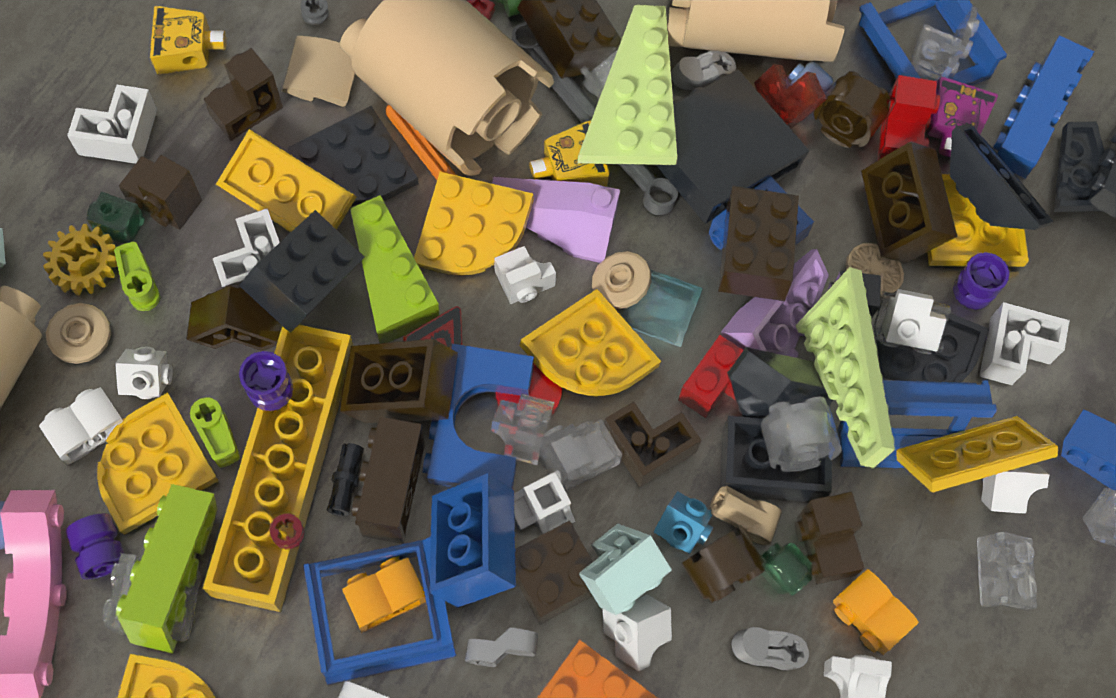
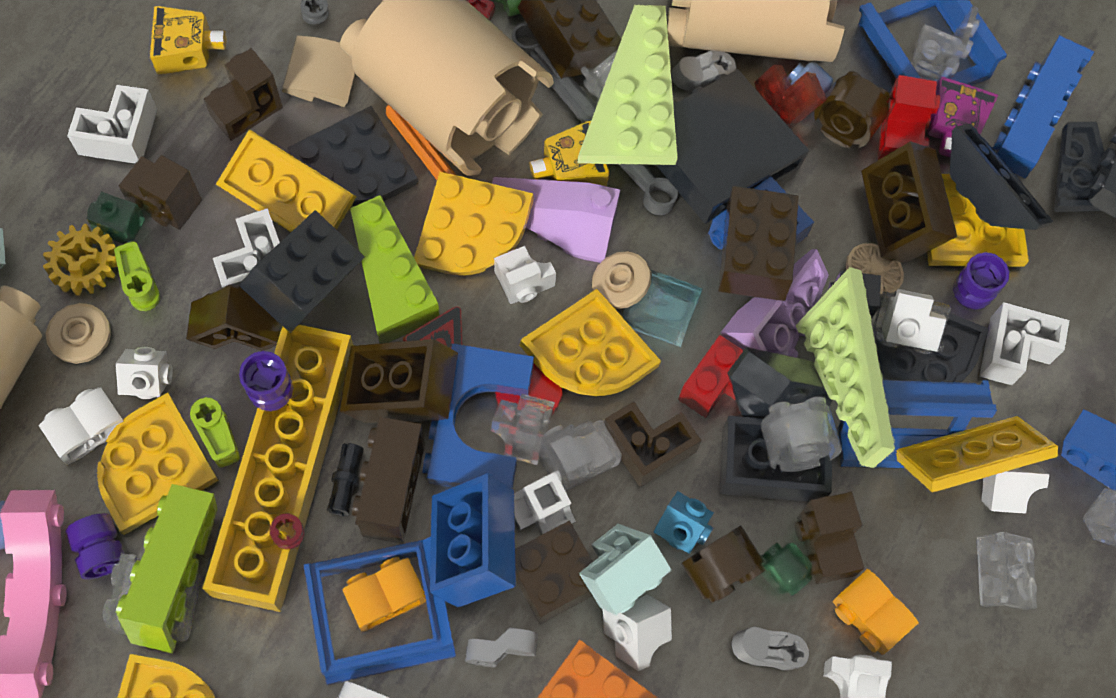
tan piece [710,486,782,545] -> none

